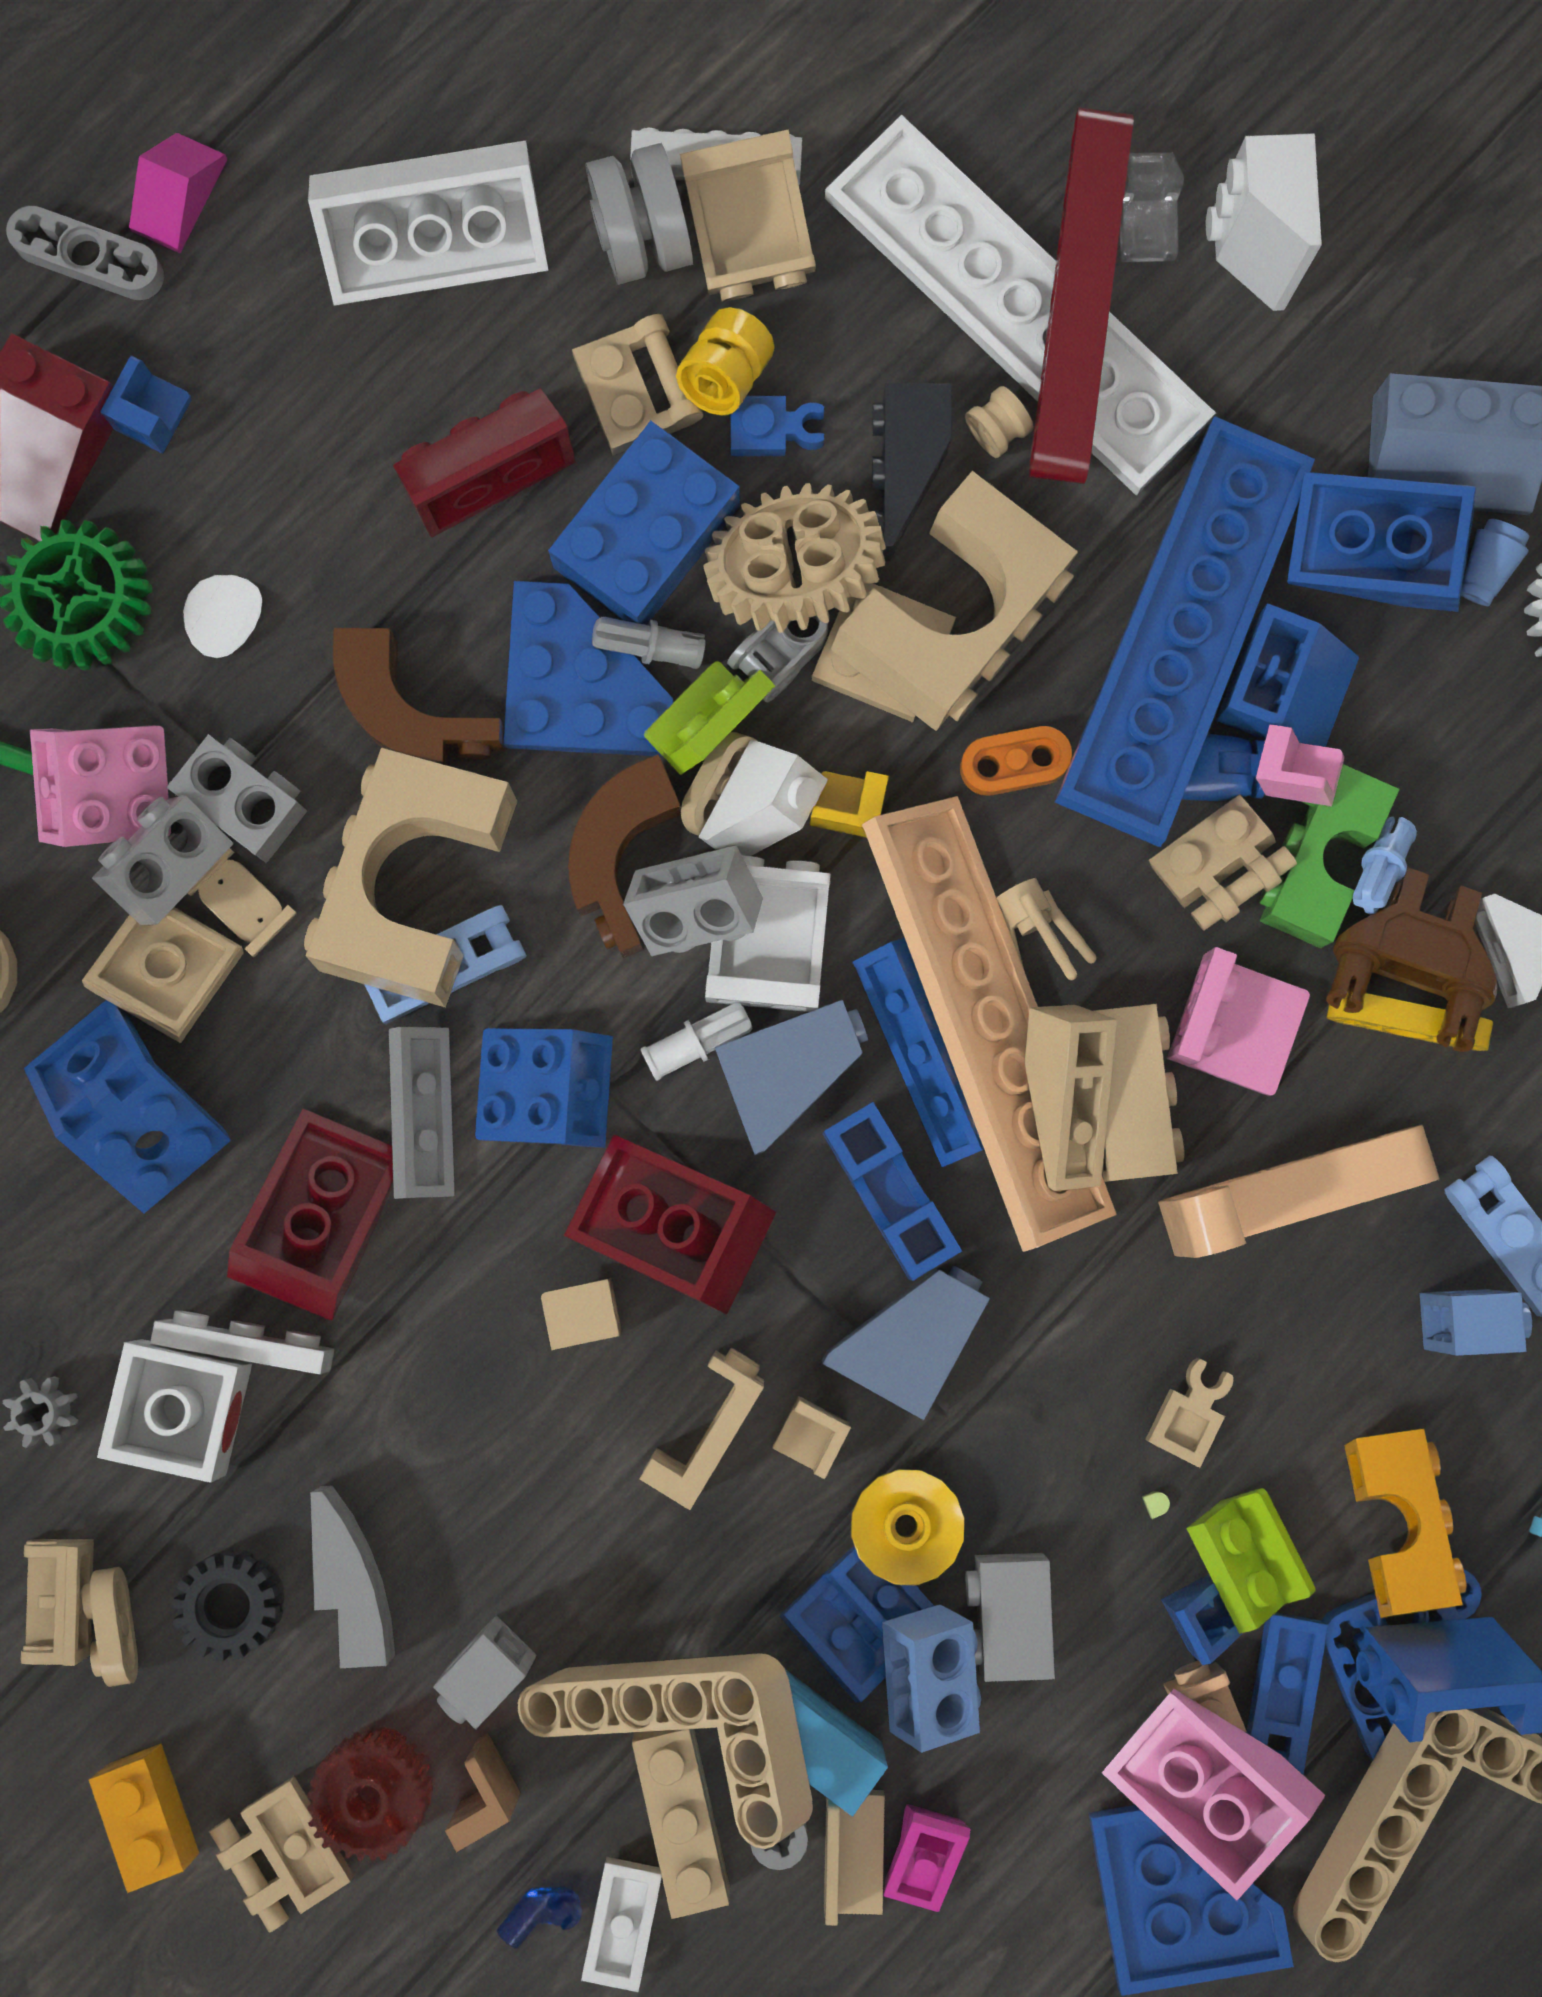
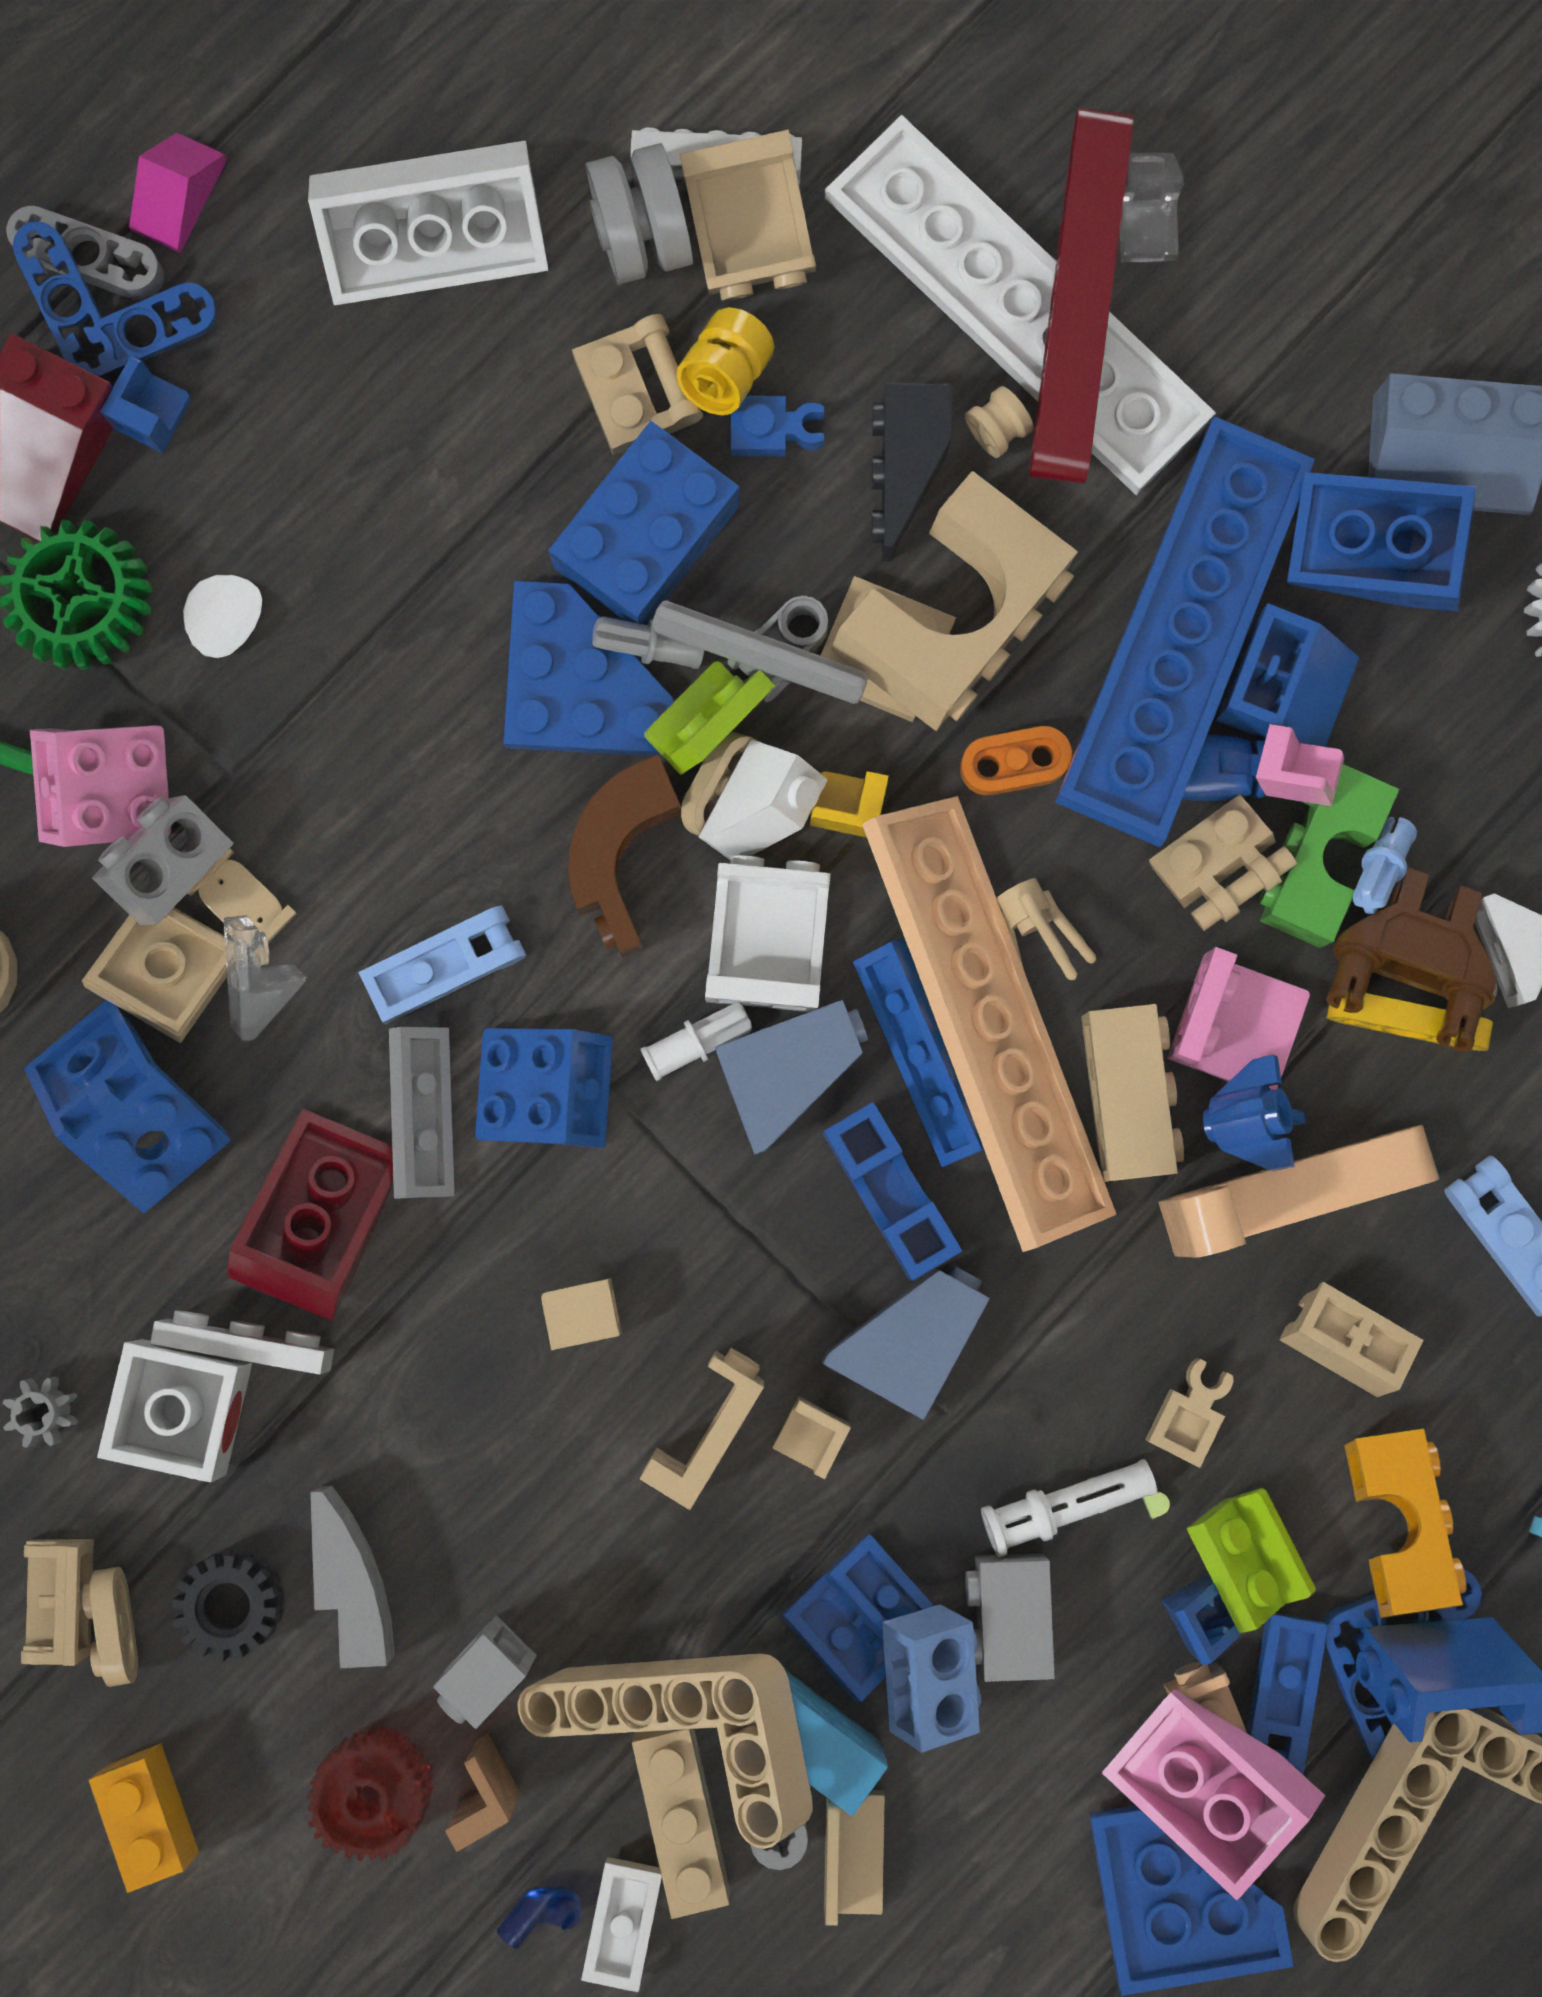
light grey brick [166,734,307,863] -> none
tan plate [209,1776,354,1932] -> none
tan arch [304,748,517,1008] -> none
reddish brown arch [333,628,505,766] -> none
dark red slope [393,388,576,538] -> none
dark red slope [564,1135,777,1315] -> none
light grey brick [623,845,763,956] -> none
tan gear [703,483,886,633] -> none
yellow dish [851,1469,964,1585] -> none
dark pink slope [883,1804,970,1912] -> none
tan slope [1024,1005,1117,1191] -> none
white slope [1206,134,1322,311] -> none
medium blue brick [1419,1289,1532,1356] -> none
medium blue cone [1461,519,1530,606] -> none
none -> blue beam [13,221,218,379]
none -> clear slope [223,915,306,1041]
none -> light grey axle [652,601,868,704]
none -> white pin [981,1459,1157,1558]
none -> blue brick [1203,1055,1306,1171]
none -> tan hinge [1279,1282,1423,1397]

